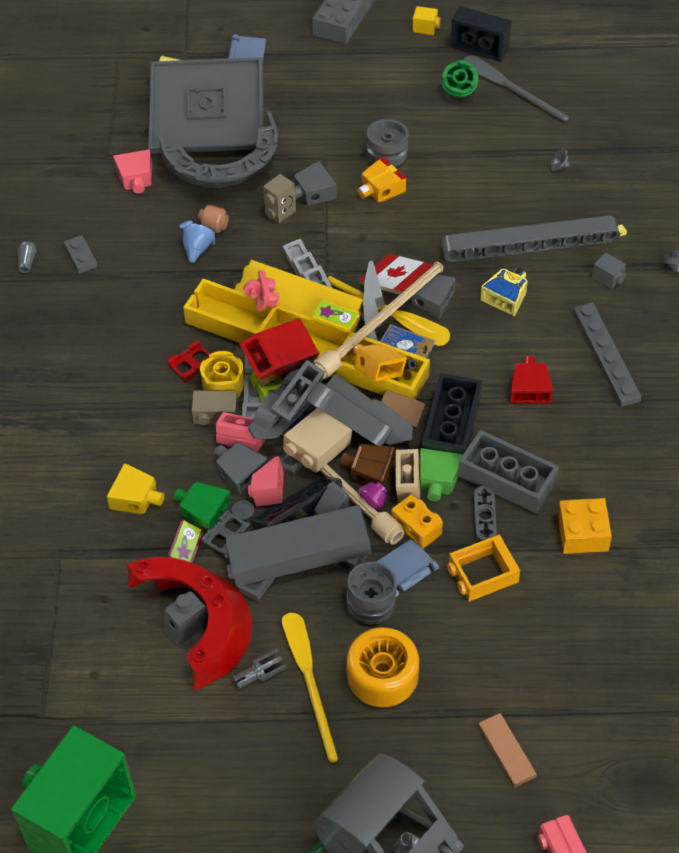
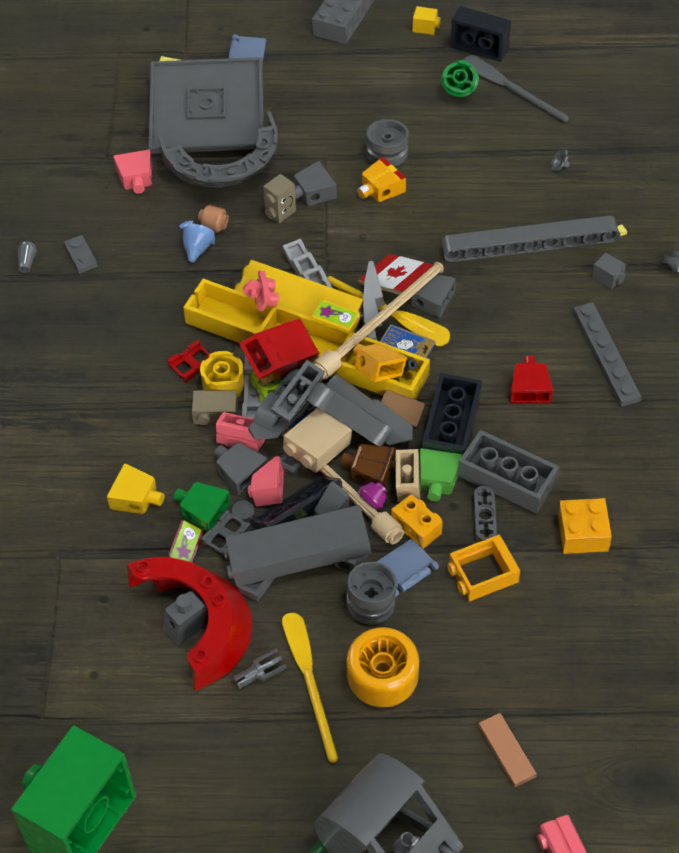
torso [481,268,528,316] -> none

